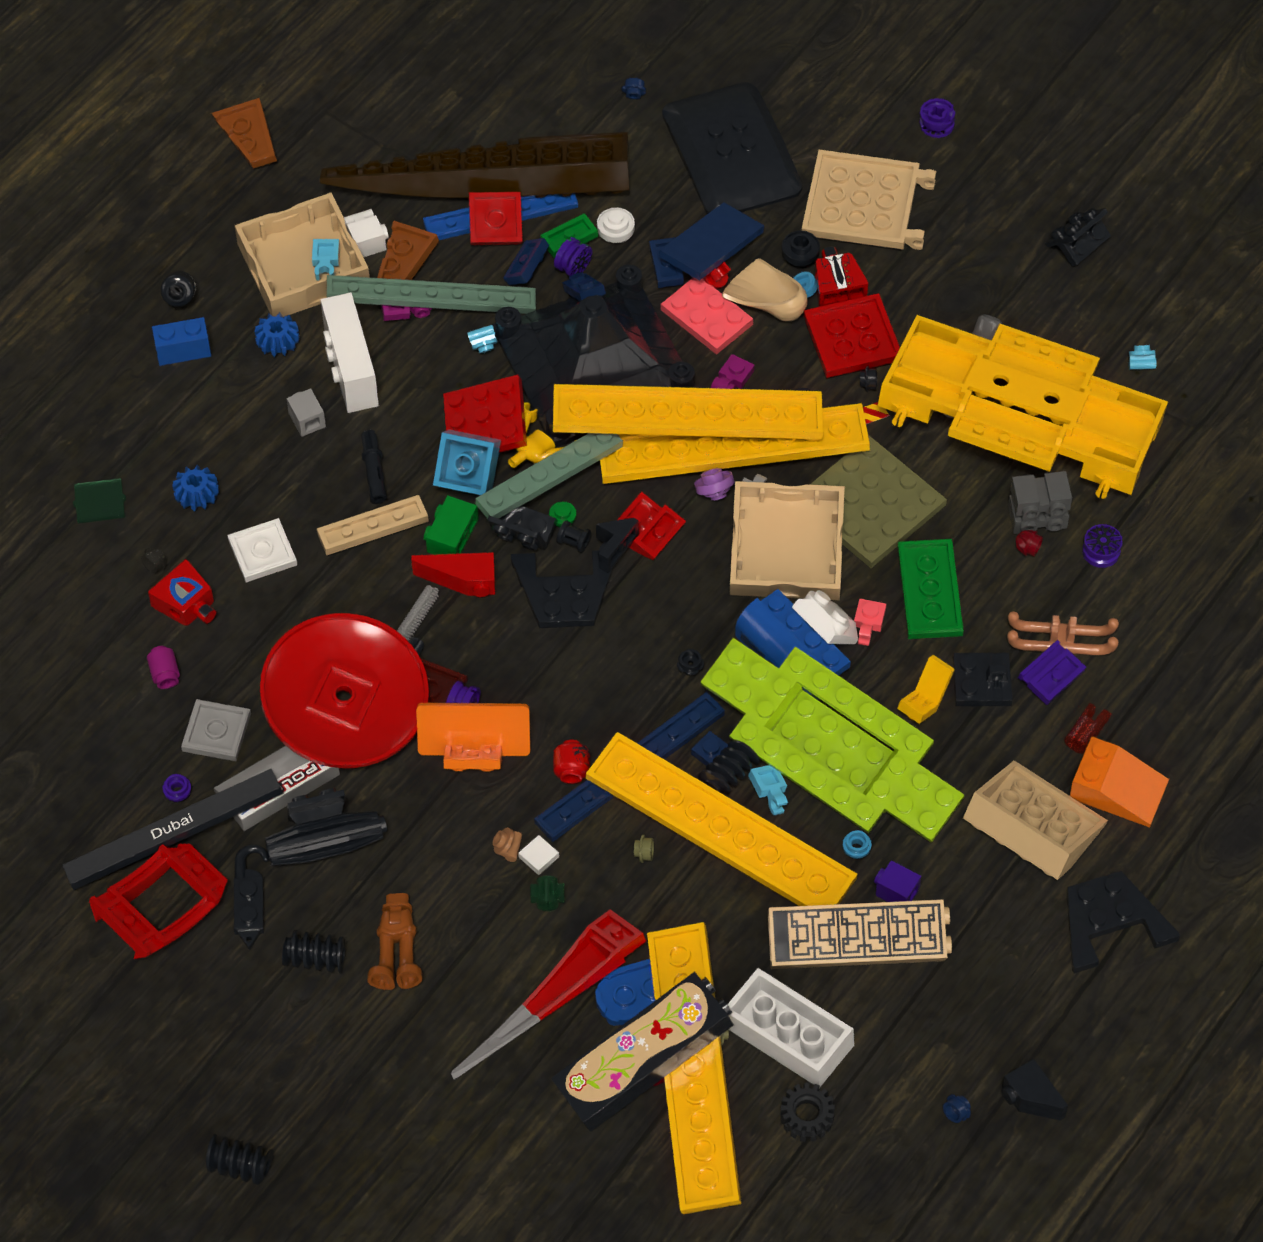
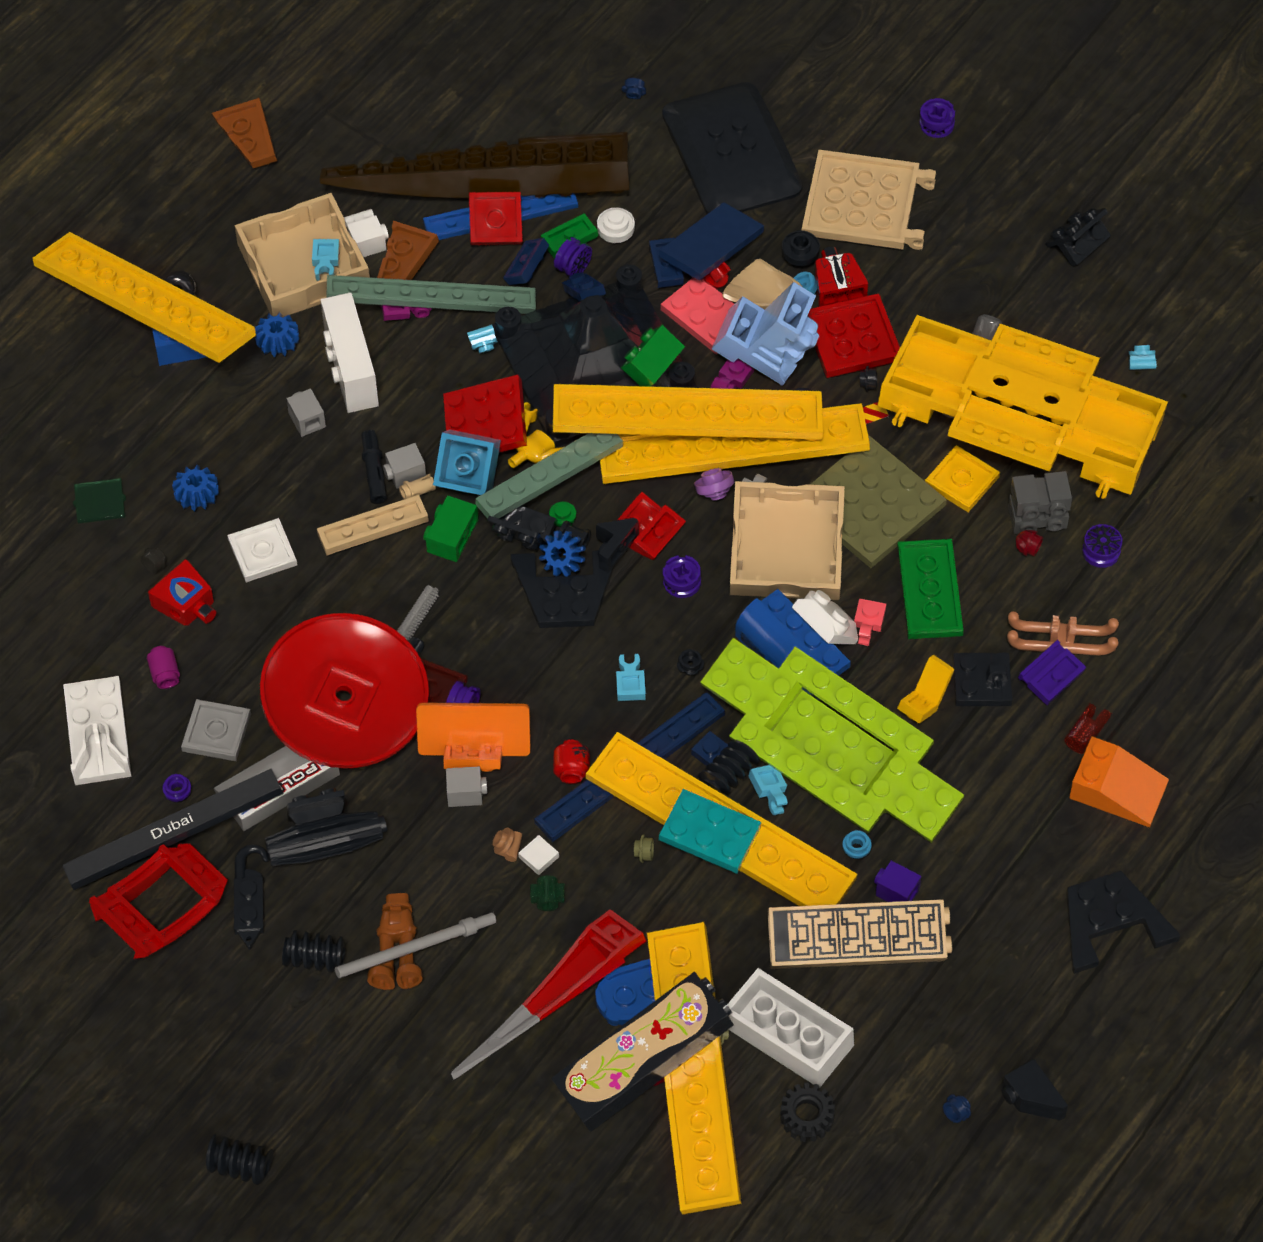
red slope [411,552,495,597] -> none
tan slope [963,761,1108,880] -> none
none -> yellow plate [33,232,256,363]
none -> white plate [63,676,132,785]
none -> light grey bar [335,912,496,978]
none -> light grey brick [383,443,426,489]
none -> tan pin [399,474,436,499]
none -> light grey brick [446,766,487,807]
none -> blue gear [539,530,586,576]
none -> medium azure plate [616,654,646,701]
none -> green brick [621,325,685,387]
none -> teal plate [659,789,761,873]
none -> dark purple wheel [663,555,701,598]
none -> light blue brick [712,282,819,385]
none -> yellow tile [925,445,1000,513]

